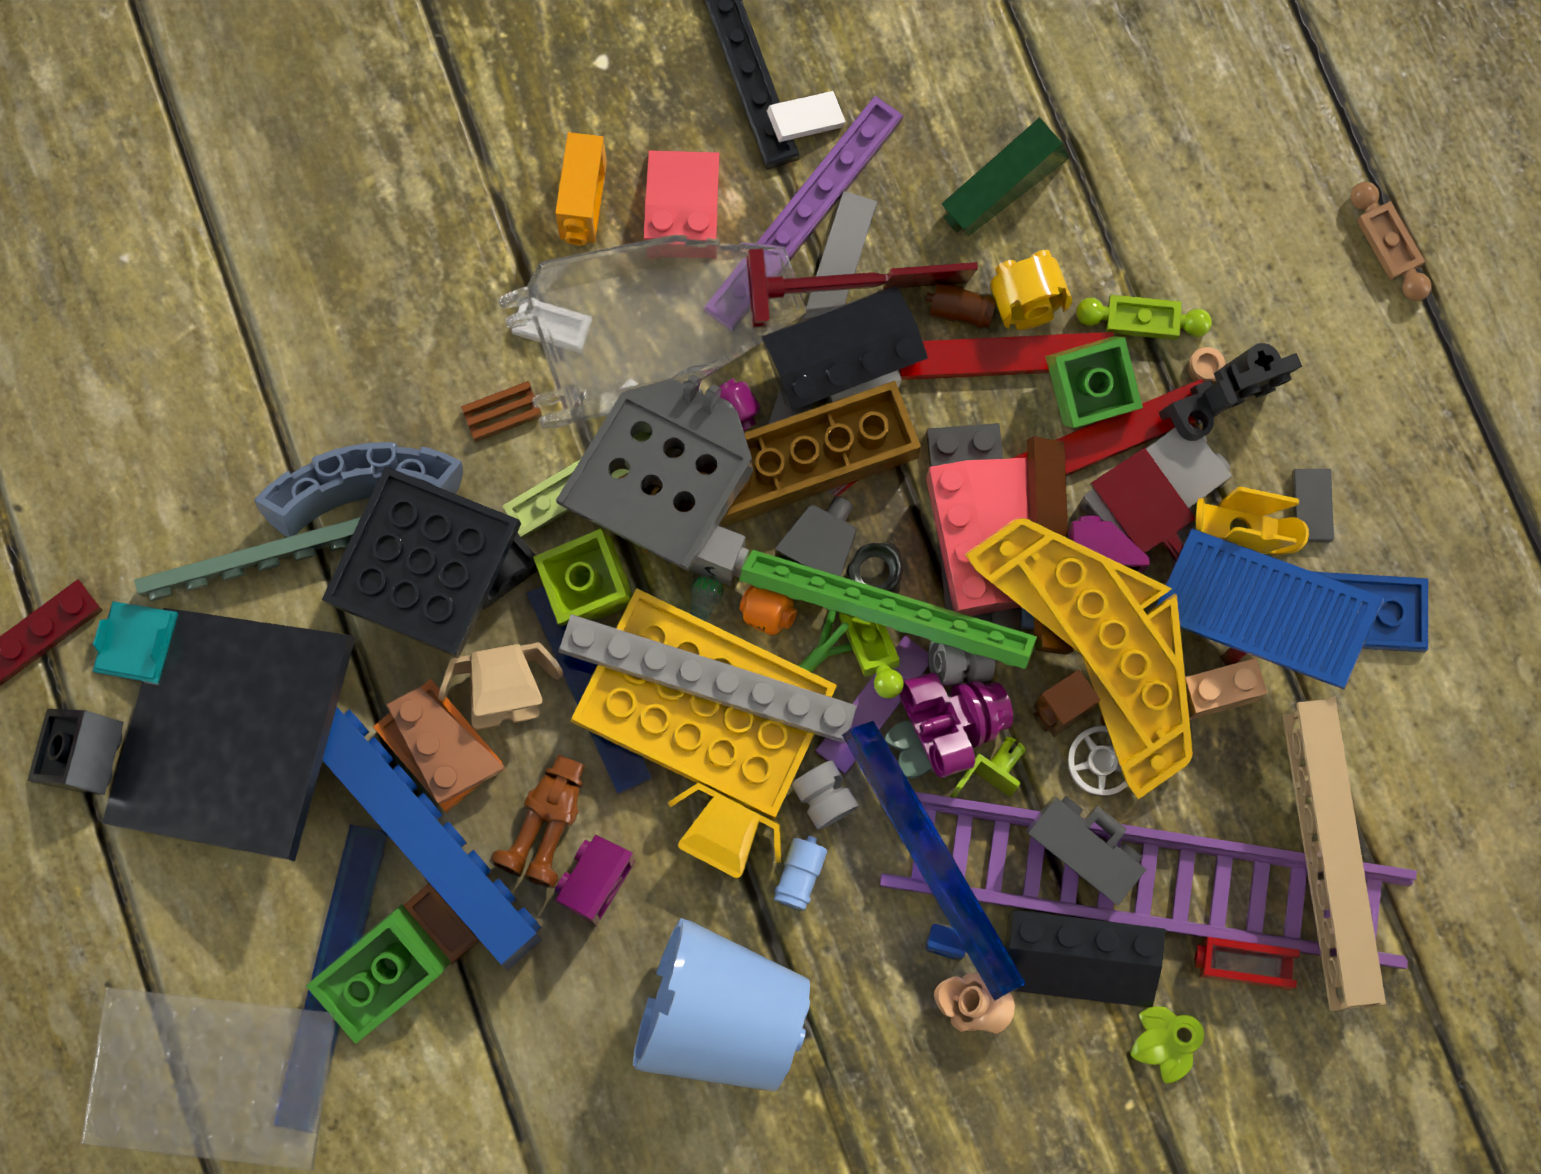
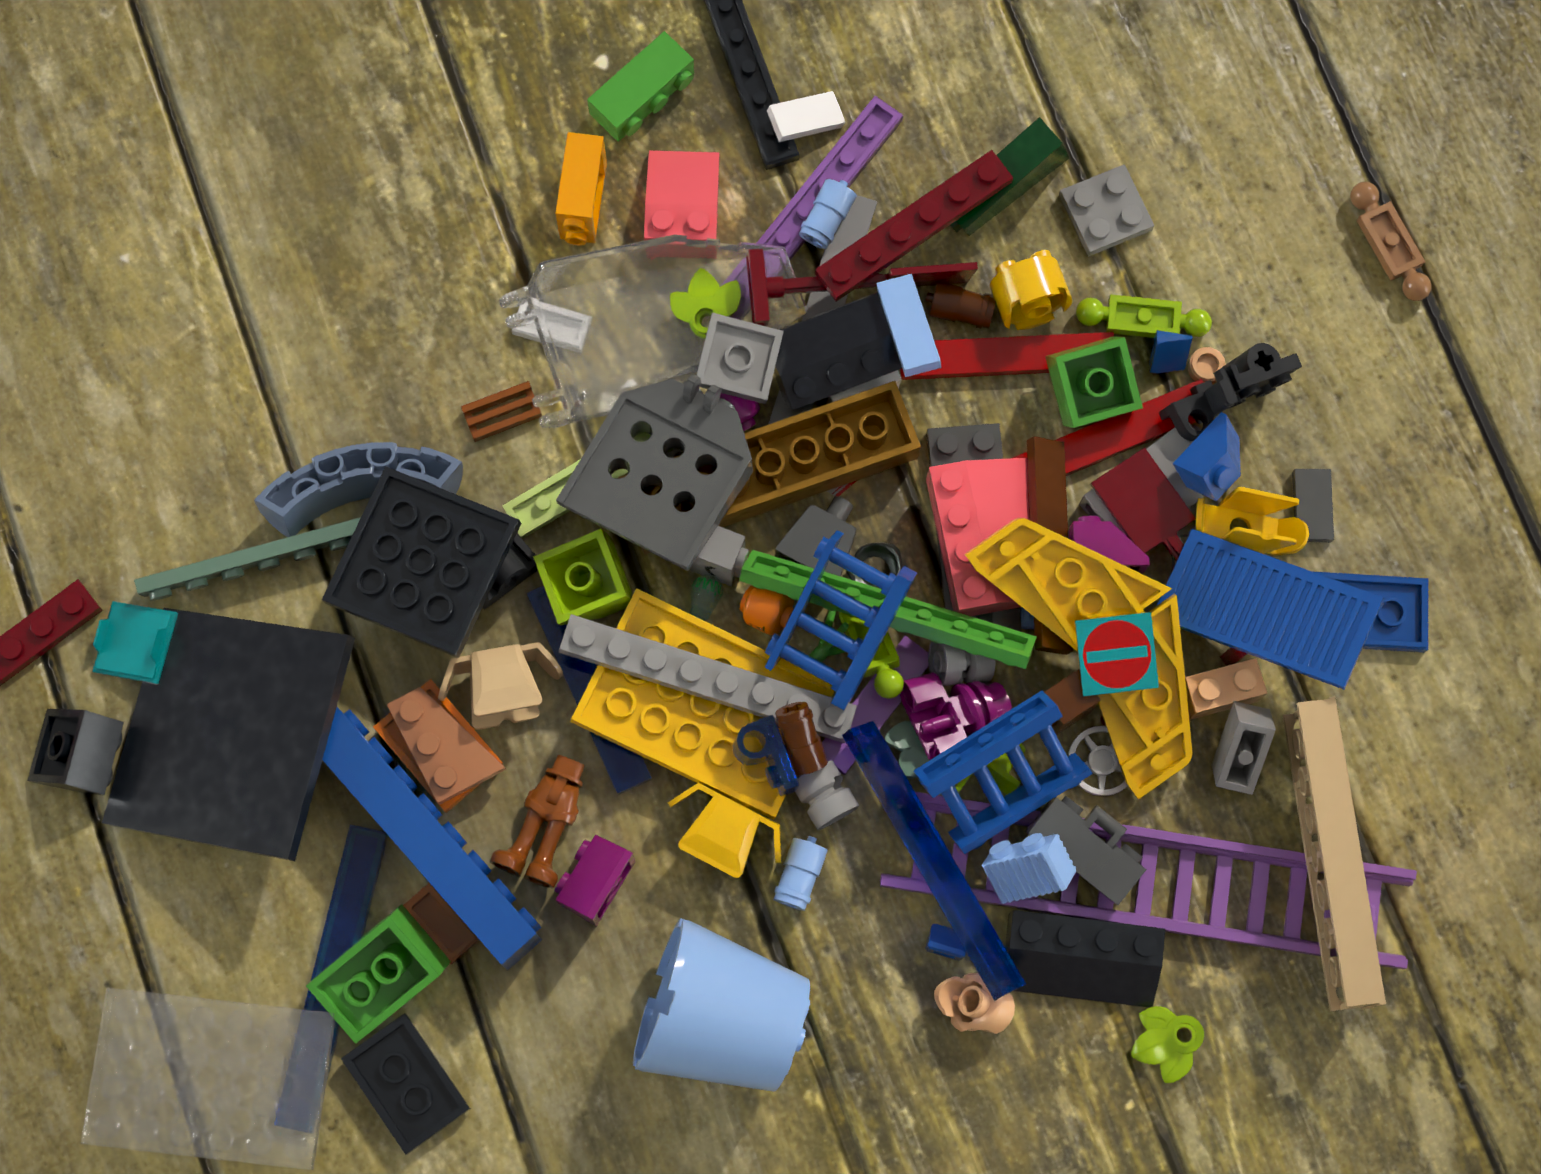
red window [1194,937,1300,991] -> none
none -> black plate [341,1013,471,1155]
none -> bright green brick [587,31,694,142]
none -> lime plate [670,268,741,339]
none -> light grey plate [696,313,784,404]
none -> plate [733,715,799,797]
none -> blue fence [765,530,917,710]
none -> reddish brown piece [775,702,828,775]
none -> light blue piece [799,179,857,249]
none -> dark red plate [815,150,1013,302]
none -> light blue tile [876,274,941,377]
none -> blue fence [914,690,1093,855]
none -> light blue brick [982,833,1076,904]
none -> light grey plate [1059,164,1155,257]
none -> piece [1075,612,1159,696]
none -> blue slope [1149,330,1193,373]
none -> blue slope [1173,412,1241,501]
none -> light grey brick [1211,701,1276,795]

